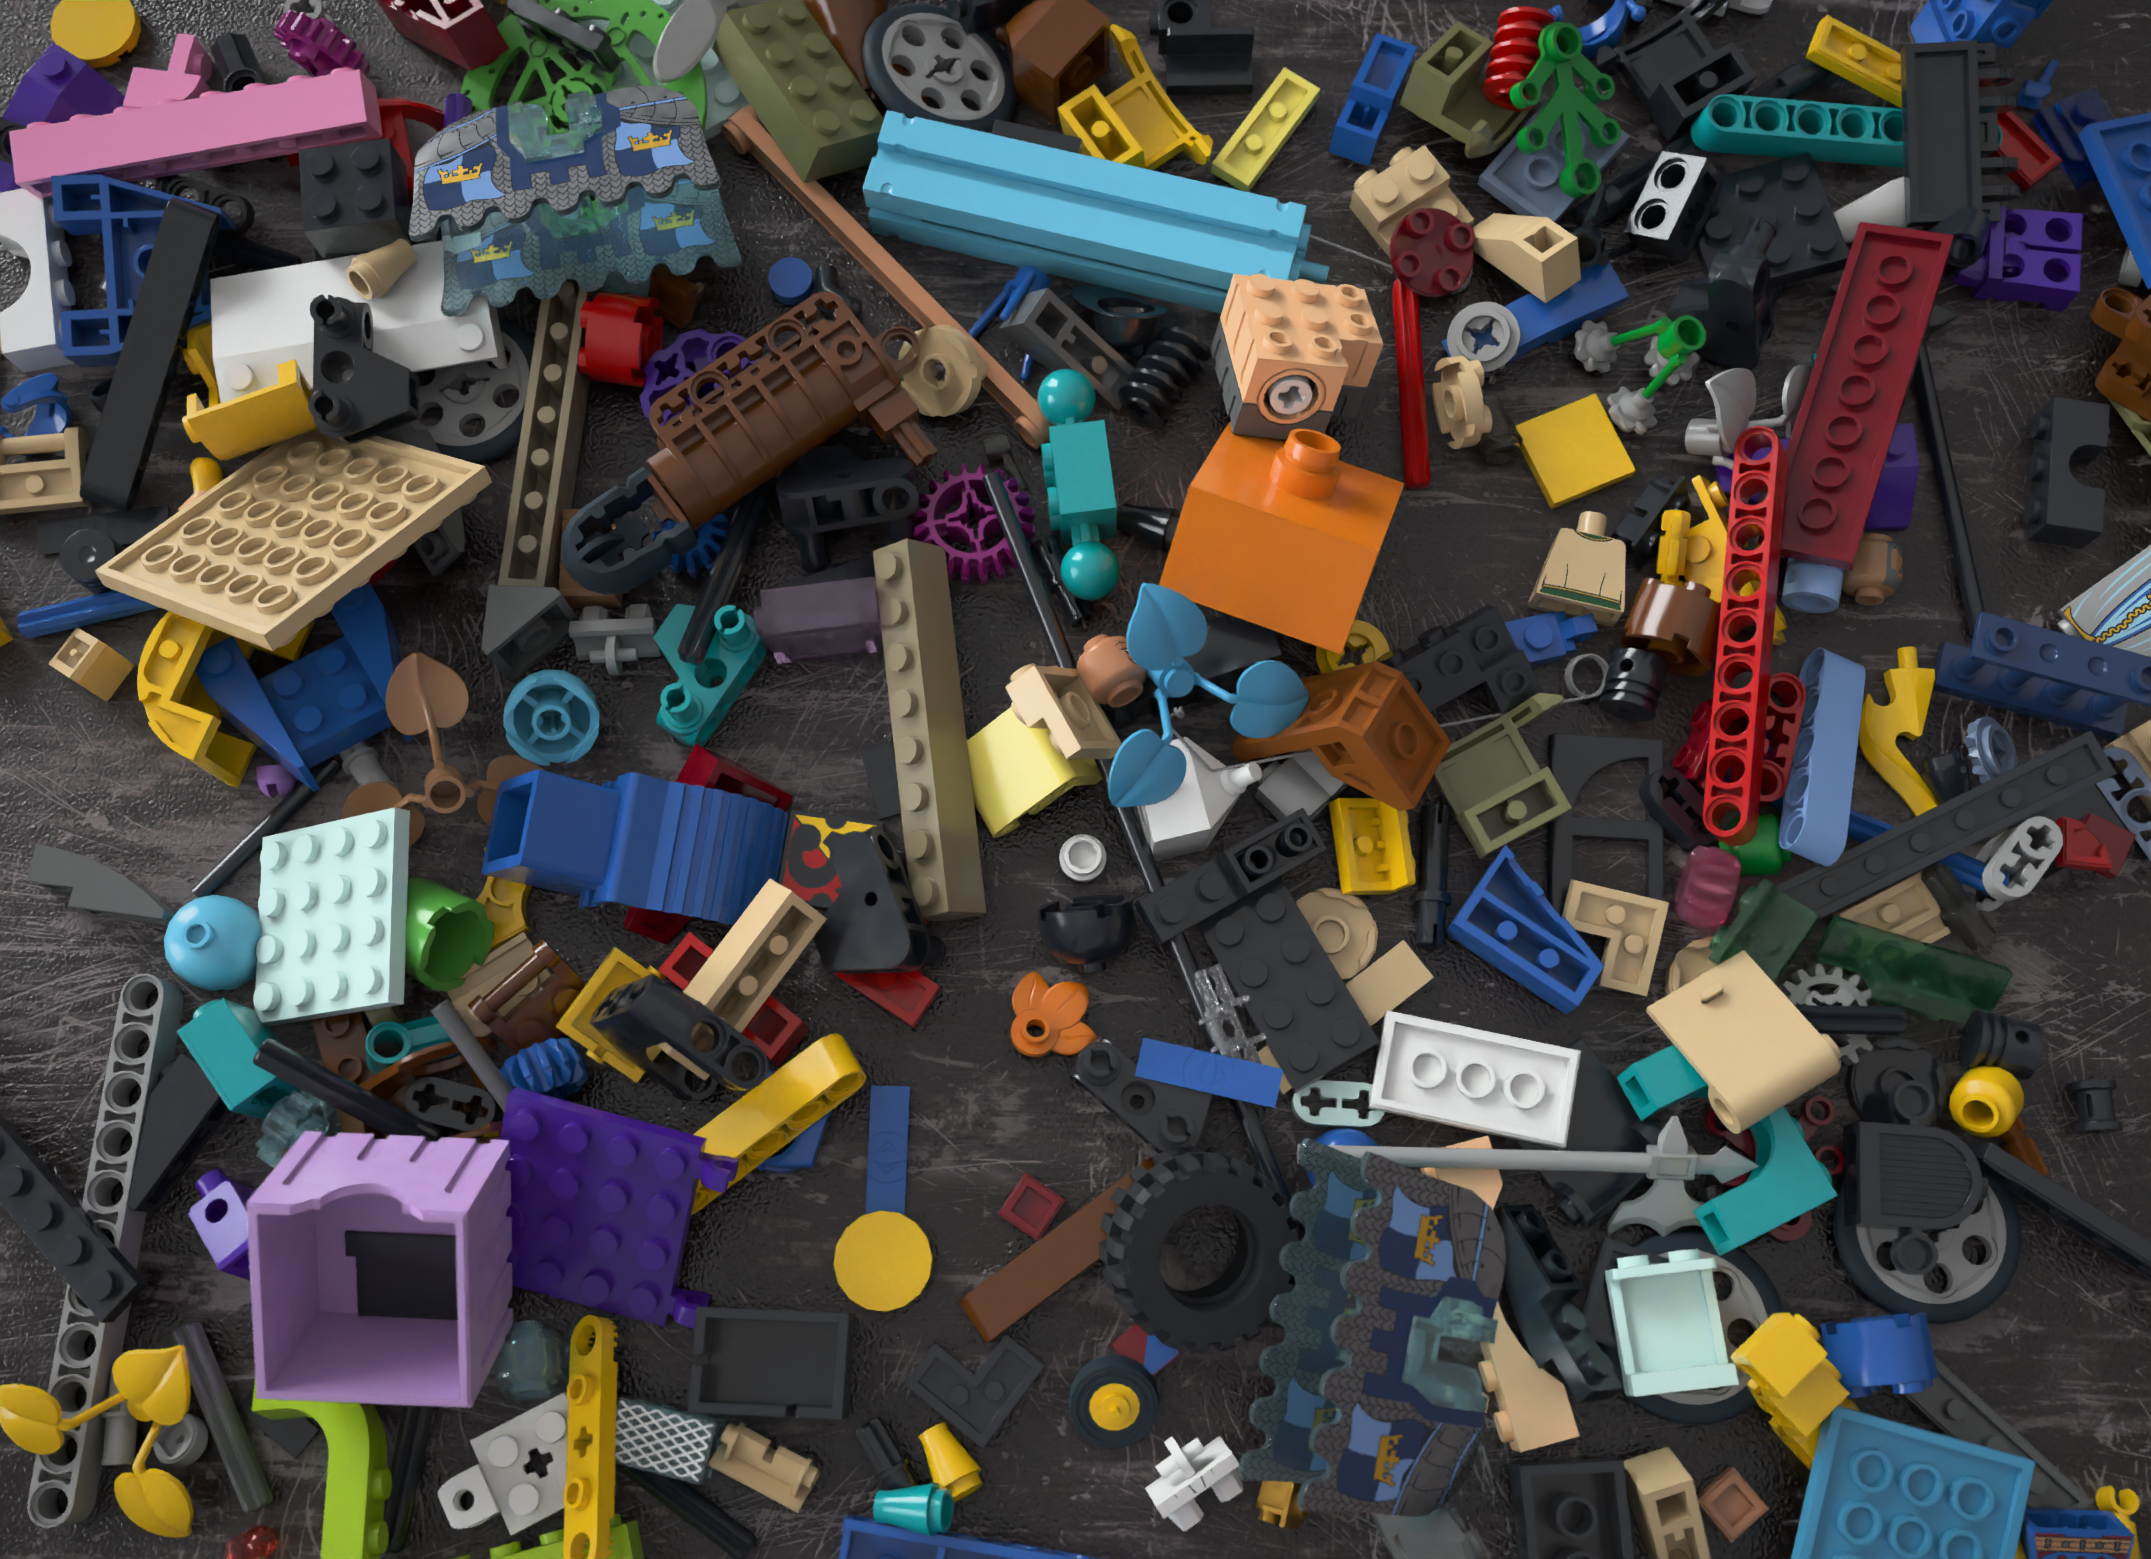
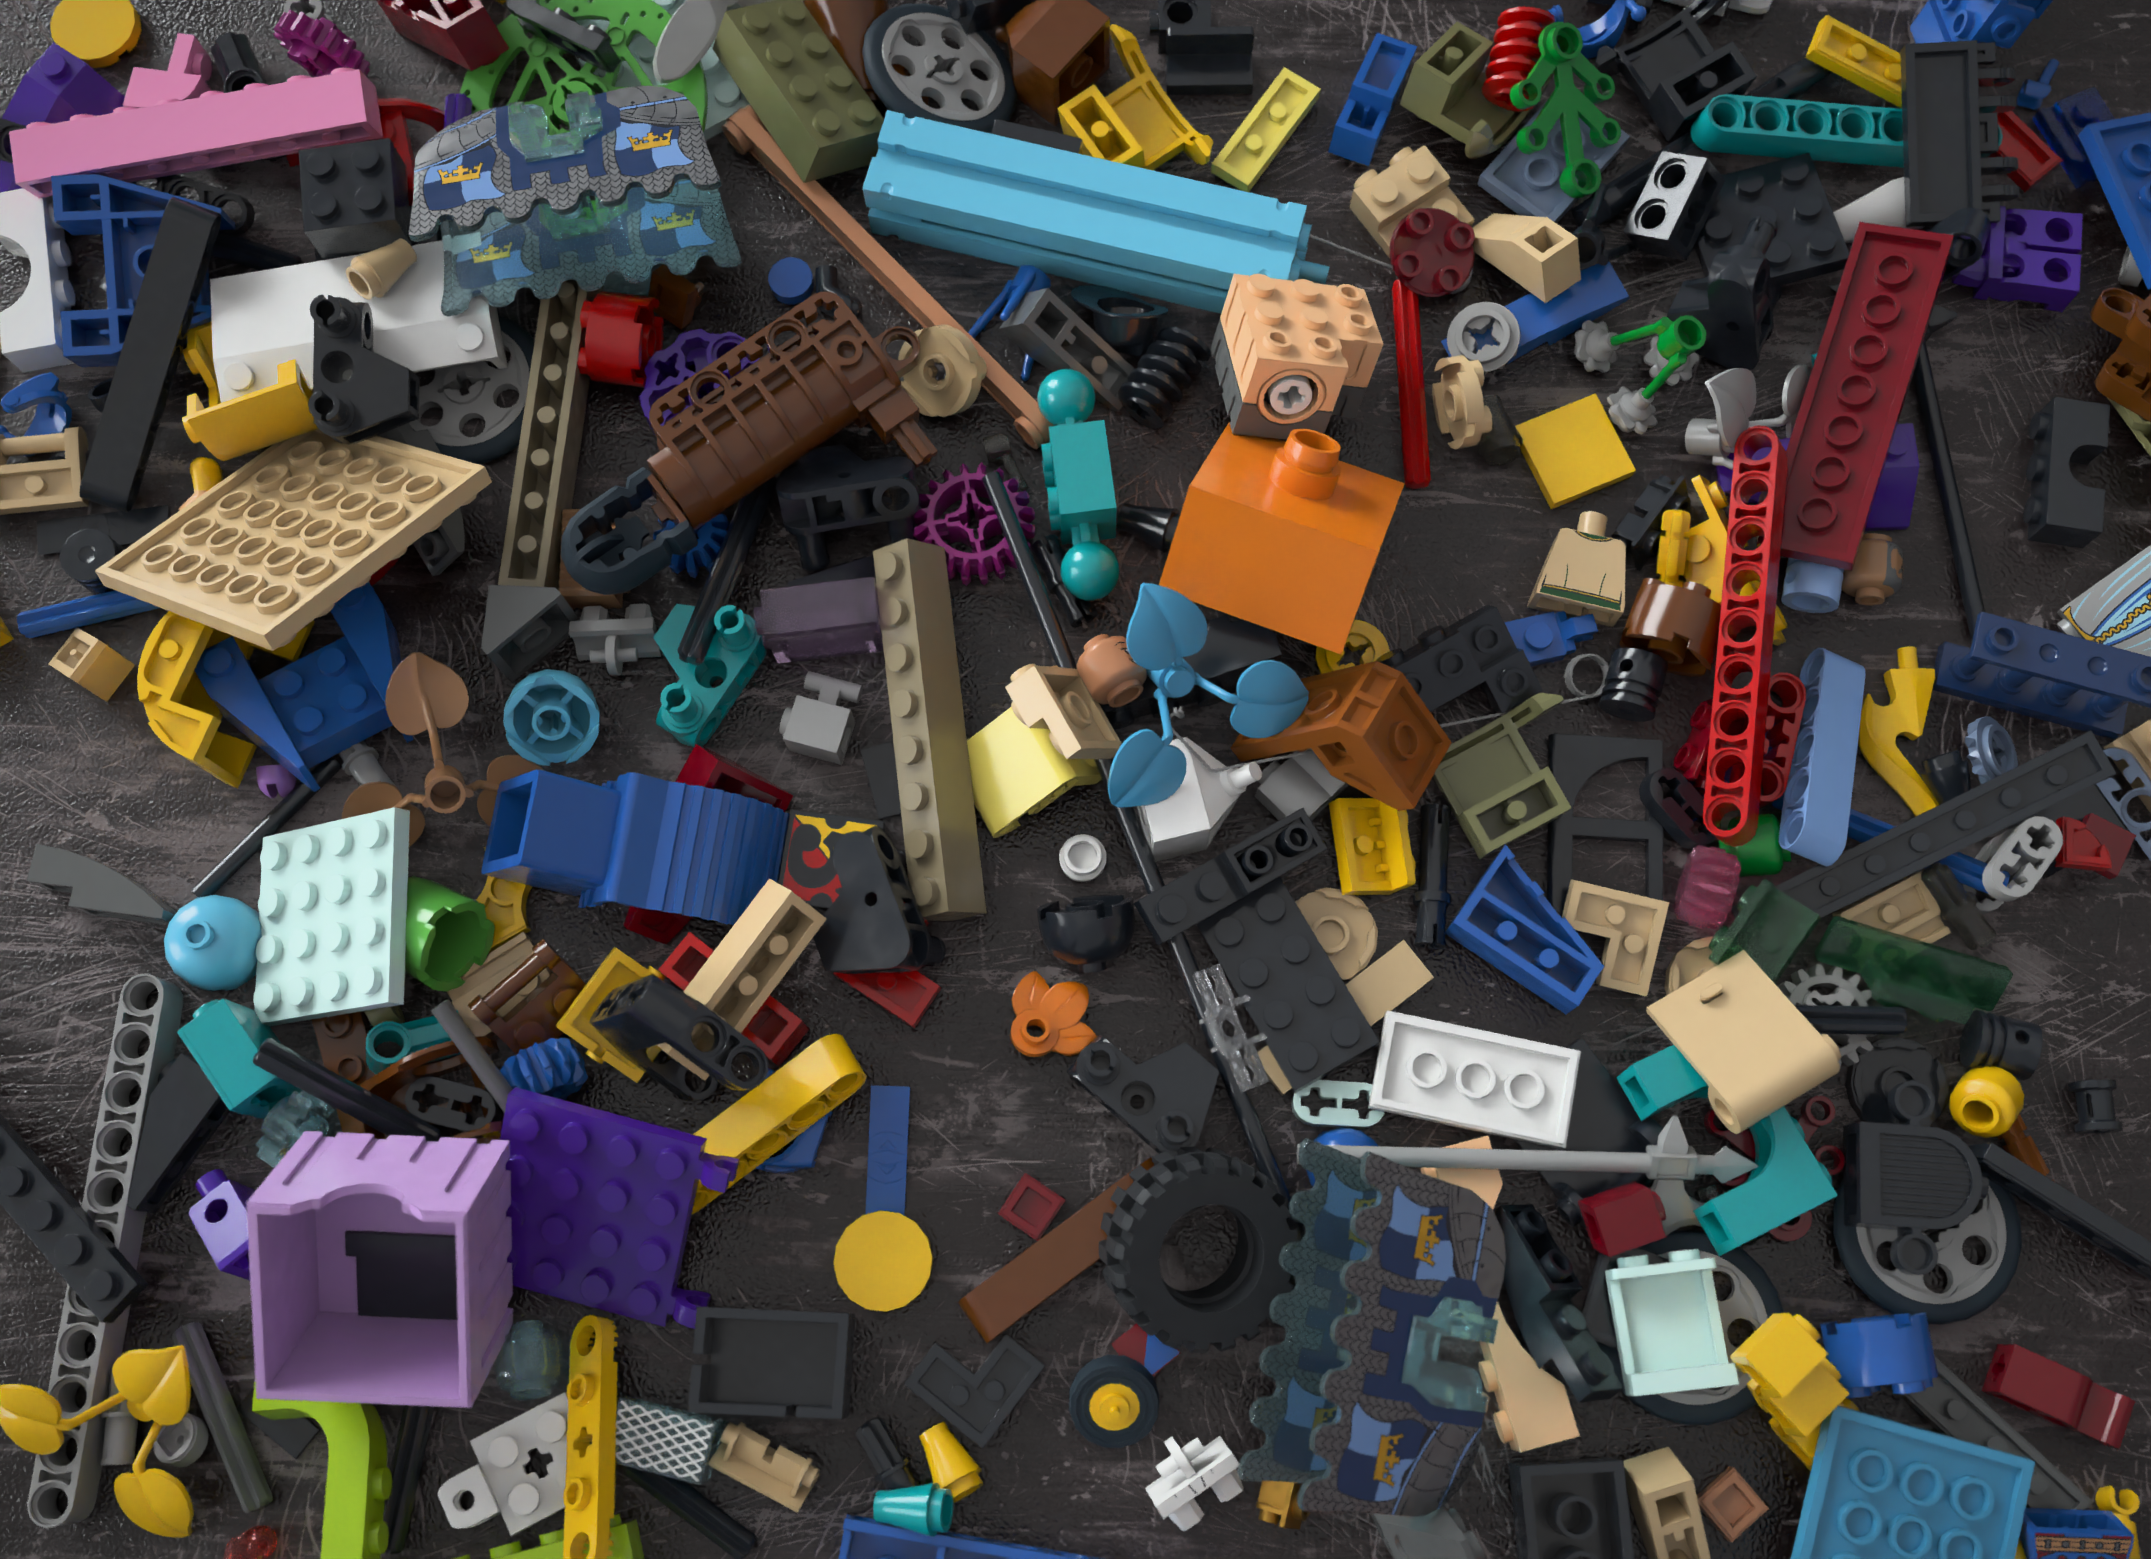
blue piece [1135,1037,1283,1108] -> none
none -> light grey brick [779,671,863,765]
none -> dark red brick [1578,1181,1666,1257]
none -> dark red piece [1981,1344,2135,1449]

